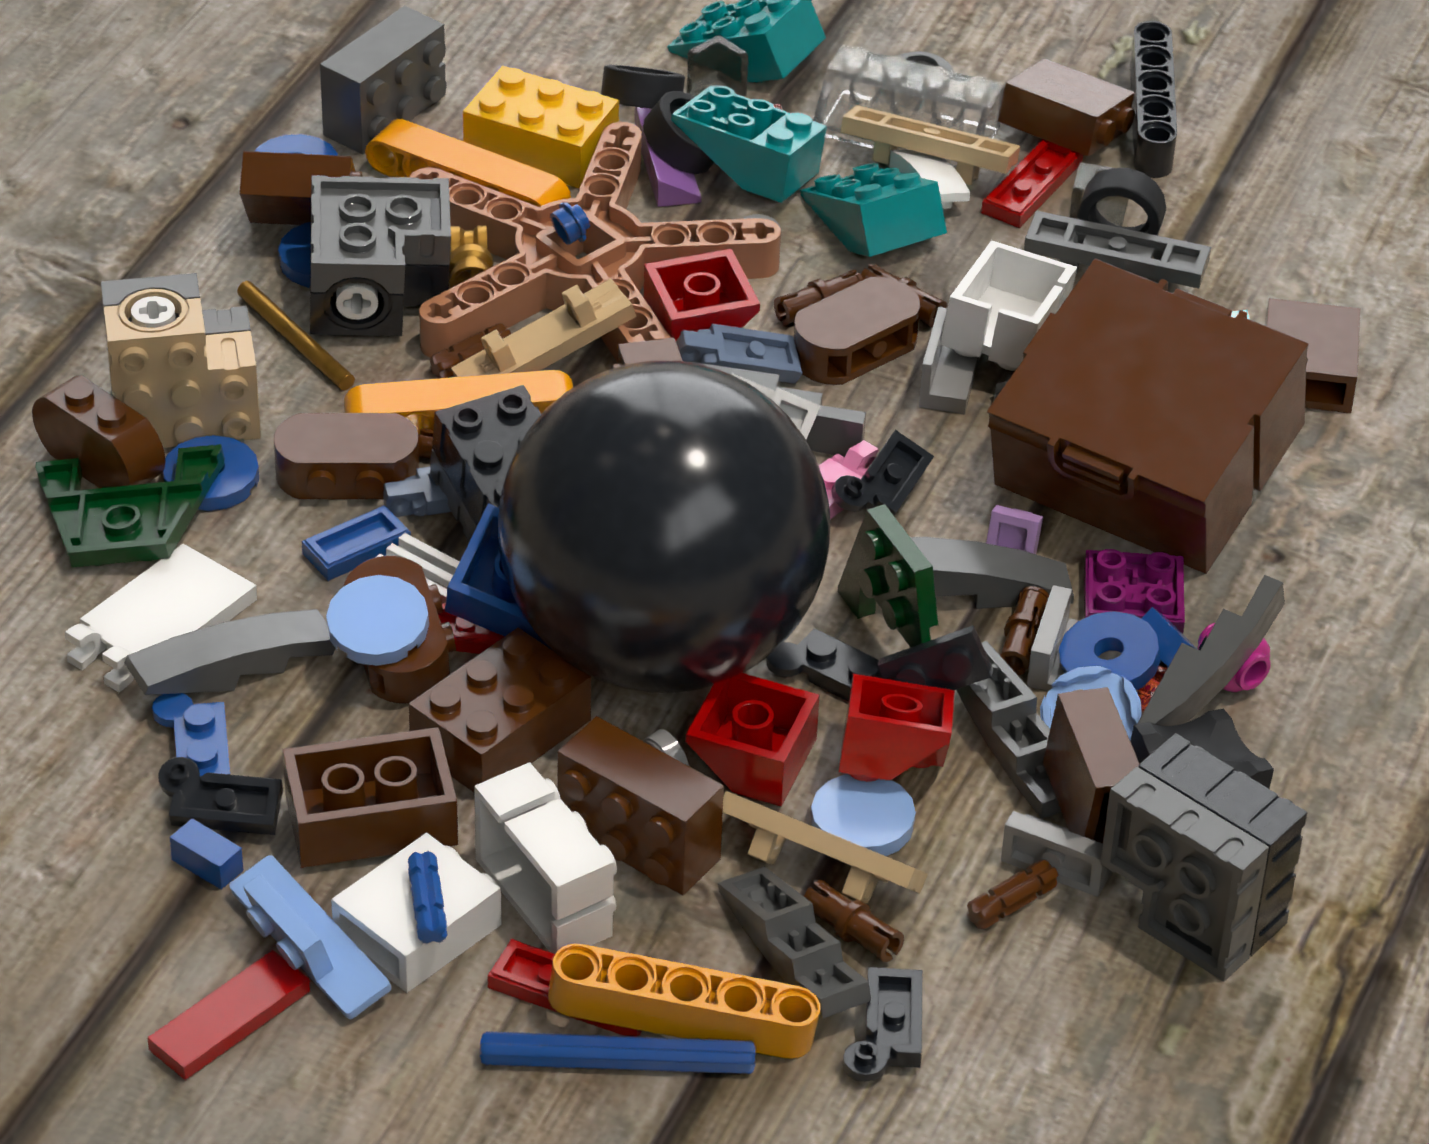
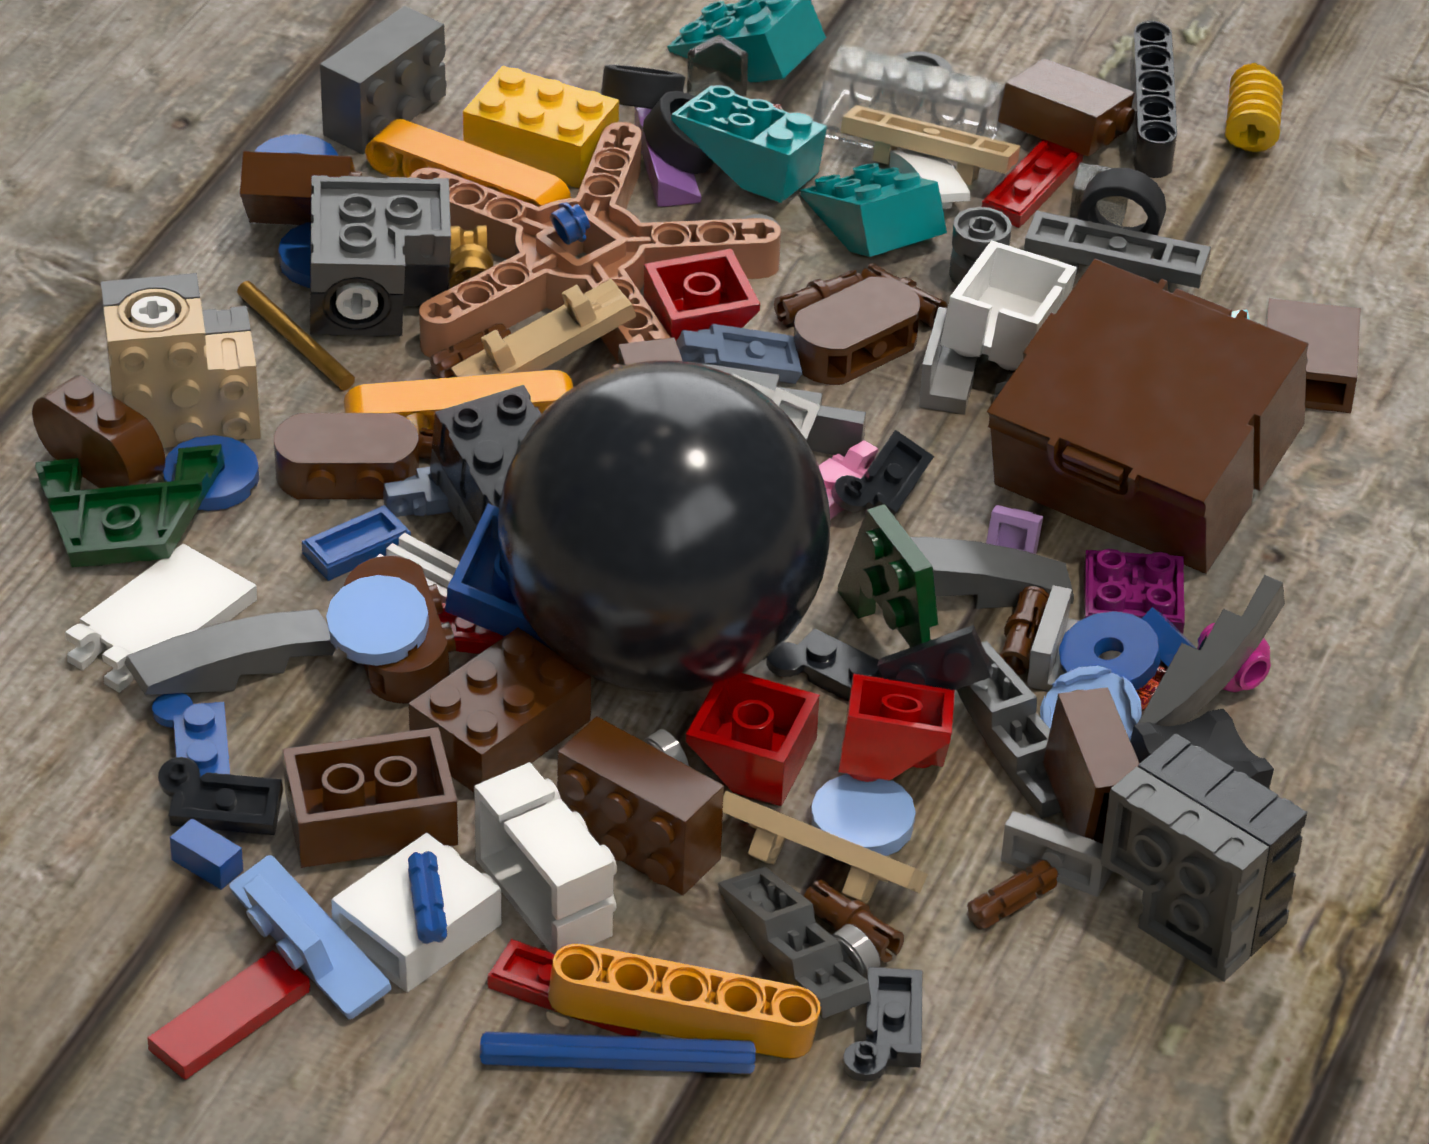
none -> light grey tile [832,924,880,978]
none -> dark grey wheel [949,207,1012,286]
none -> yellow piece [1225,63,1284,152]

